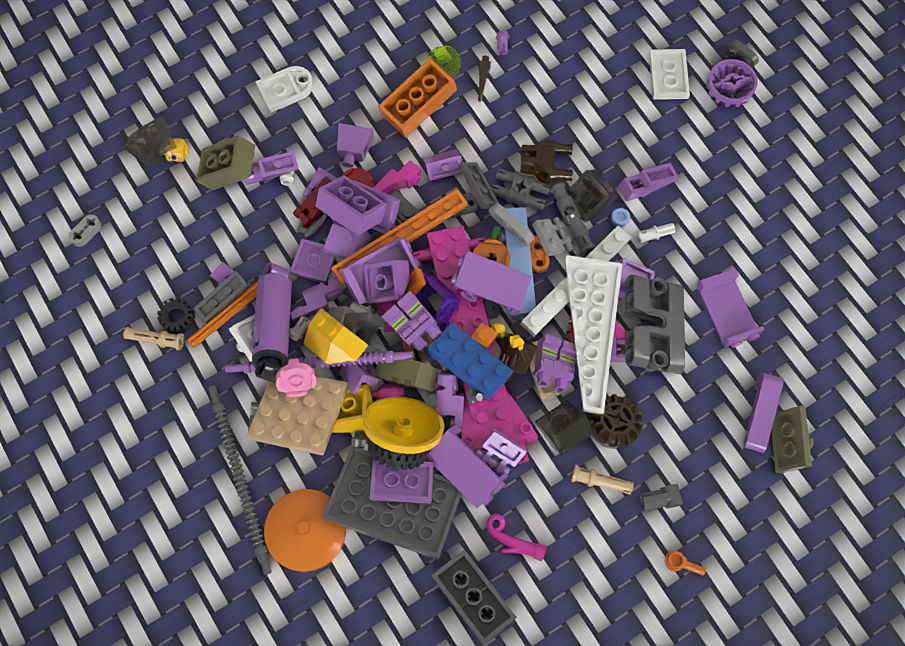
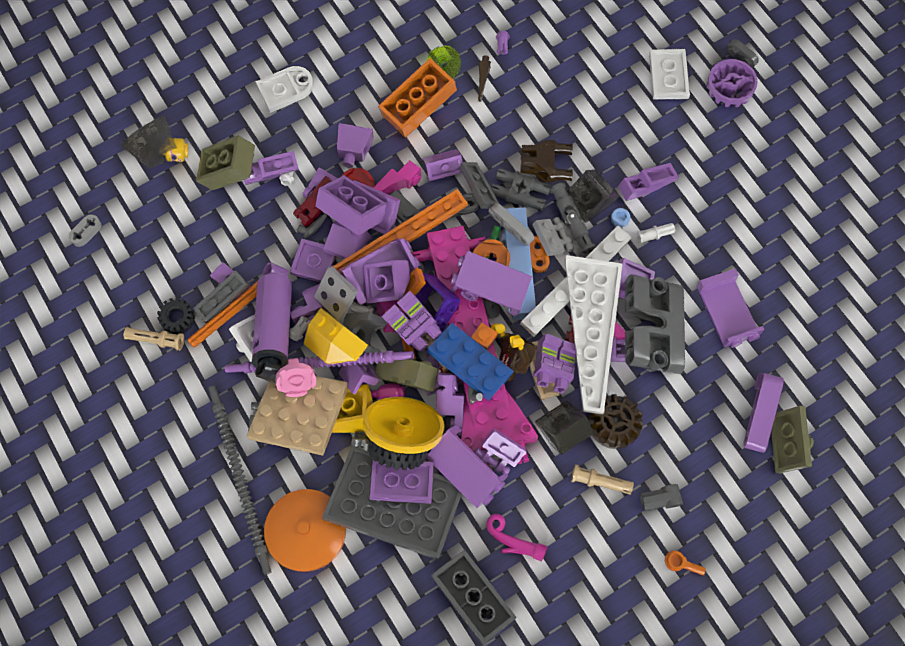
none -> light grey tile [314,266,358,321]

